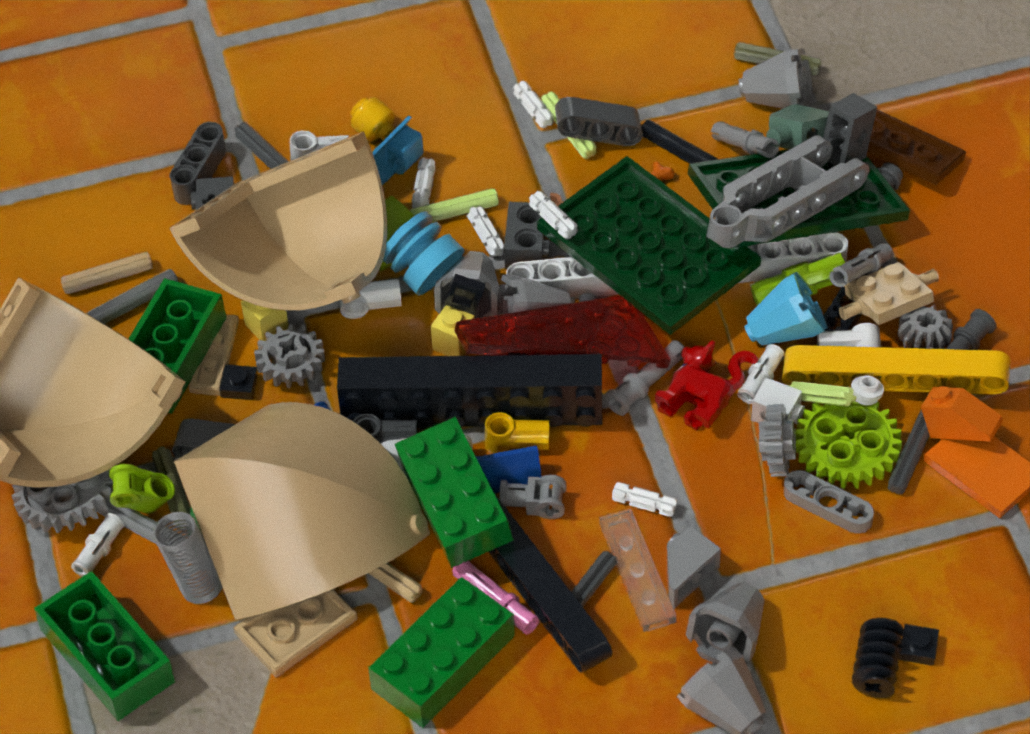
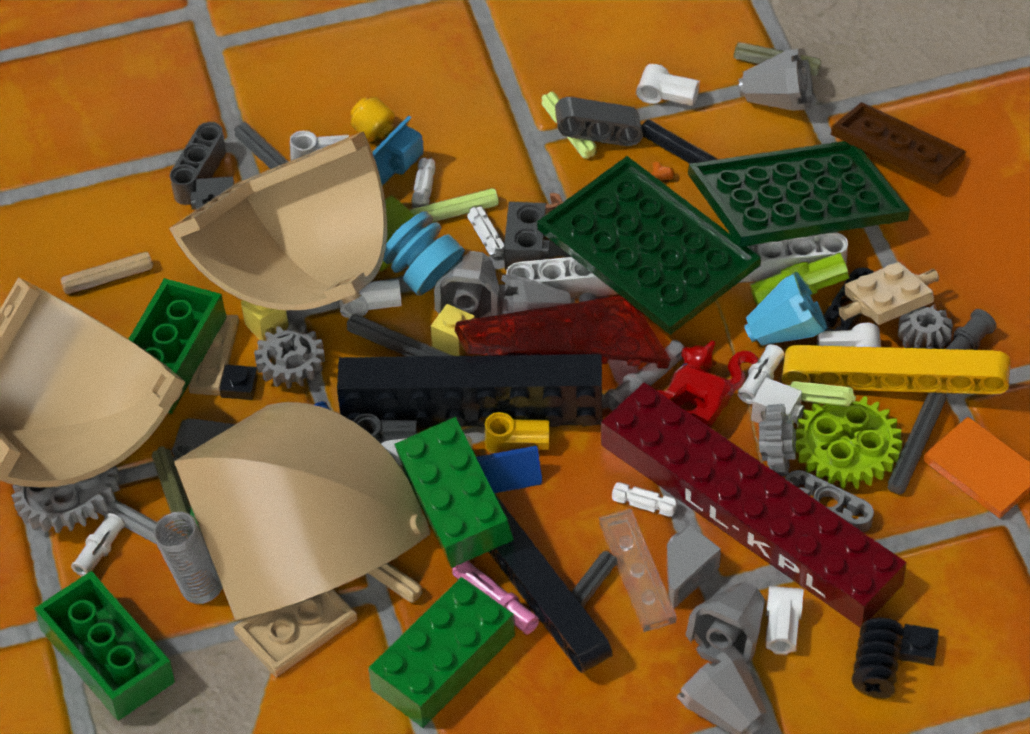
light grey axle [86,269,178,324] -> none
lime piece [109,464,175,514] -> none
black plate [444,274,485,314] -> none
light grey connector [500,475,567,519] -> none
white axle [513,81,554,128] -> none
white axle [529,191,578,239] -> none
light grey piece [706,135,869,248] -> none
light grey pin [711,121,779,158] -> none
sand green torso [766,104,829,150] -> none
dark grey brick [823,93,877,166] -> none
light grey pin [830,243,894,287] -> none
white plate [851,375,884,405] -> none
dark grey plate [877,162,903,190] -> none
orange slope [921,386,1003,442] -> none
none -> dark grey axle [346,314,453,356]
none -> dark red brick [601,382,907,627]
none -> white piece [636,64,700,106]
none -> white piece [766,586,804,655]

